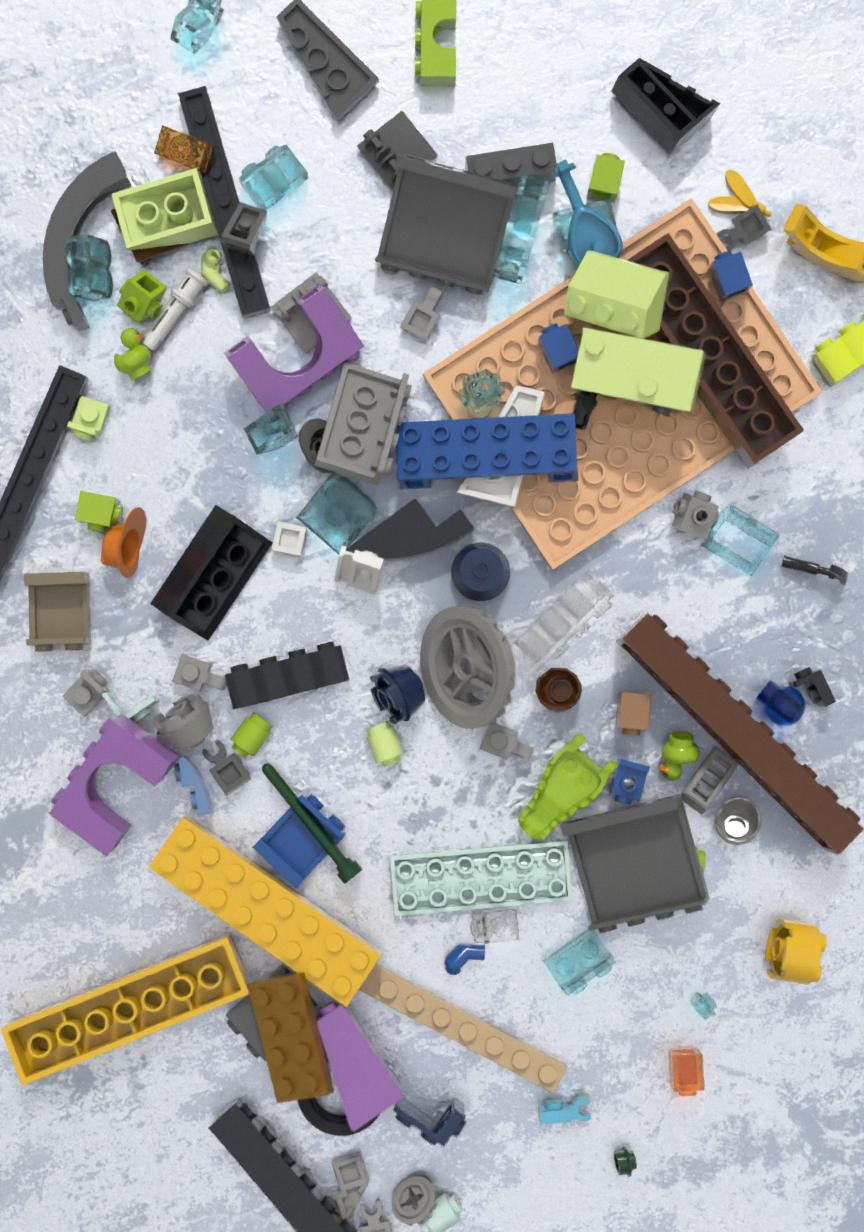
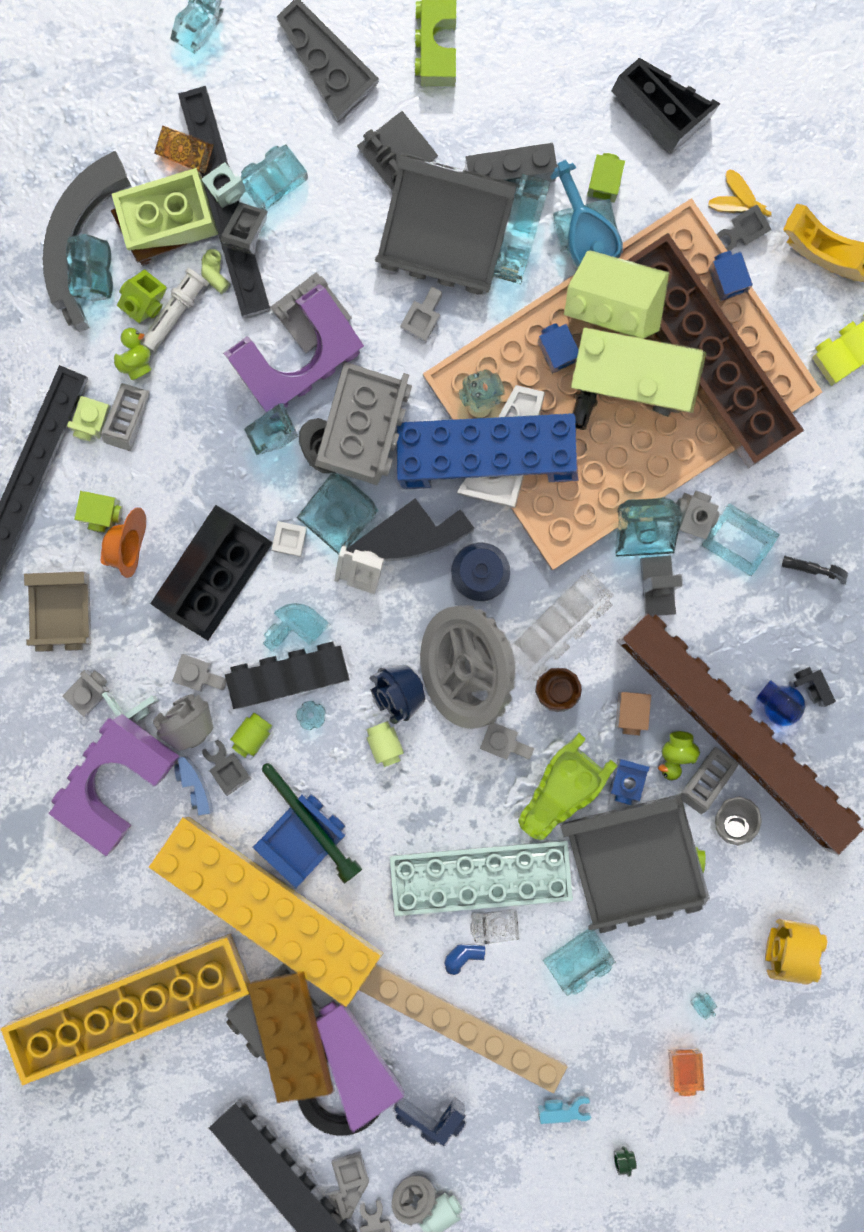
none -> light grey slope [101,383,150,451]
none -> light aqua bracket [202,162,246,208]
none -> clear light blue brick [262,603,330,652]
none -> clear light blue plate [296,701,325,730]
none -> clear light blue slope [615,497,682,557]
none -> dark grey bracket [640,555,683,616]

